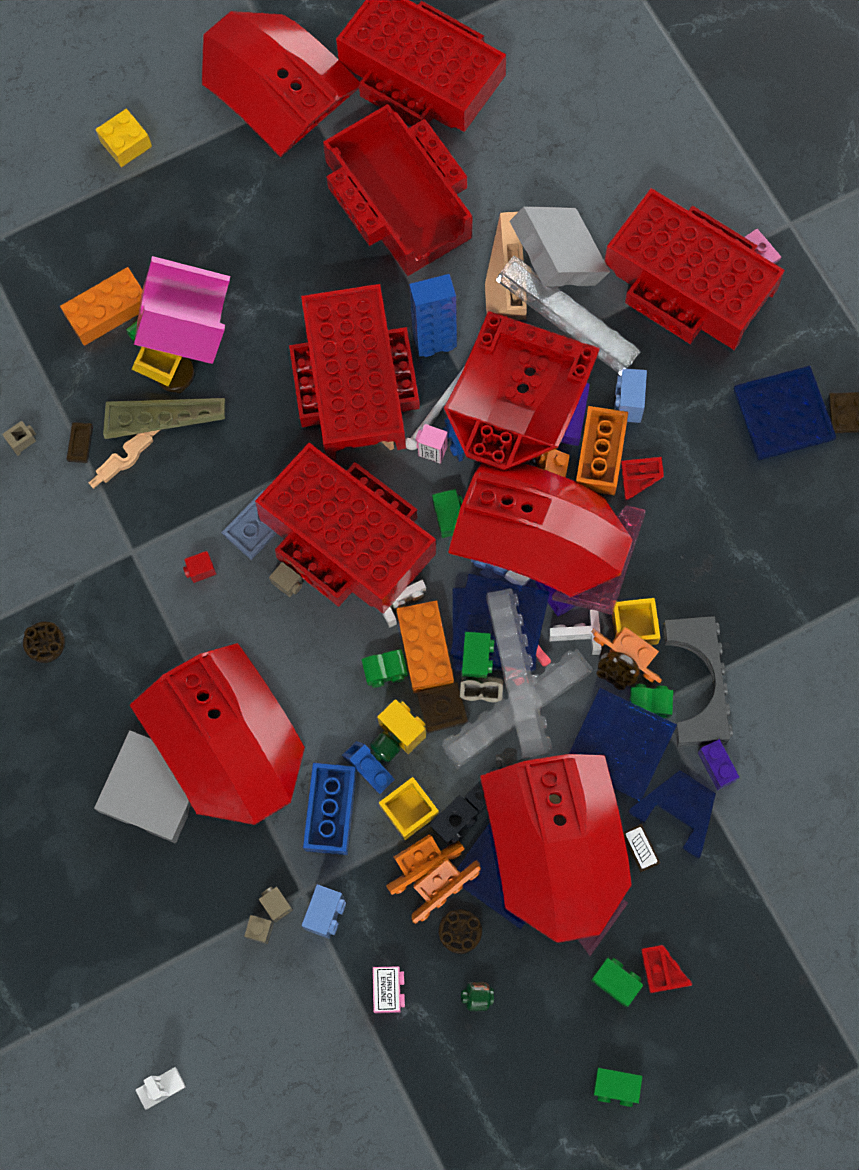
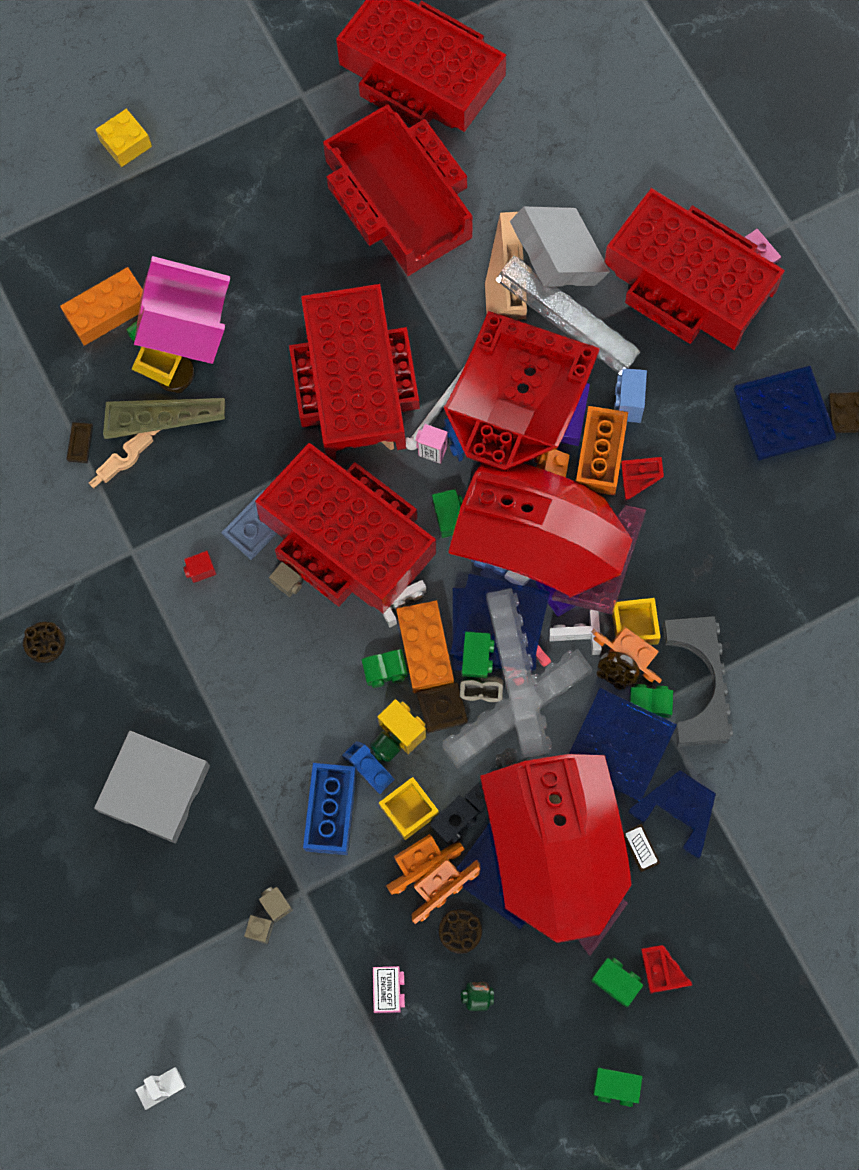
dark tan brick [2,421,36,456] -> none
red wedge [130,643,305,825] -> none
red wedge [202,11,359,157] -> none
medium blue brick [302,884,346,939] -> none
blue brick [409,274,457,357] -> none
dark purple brick [698,739,739,791] -> none

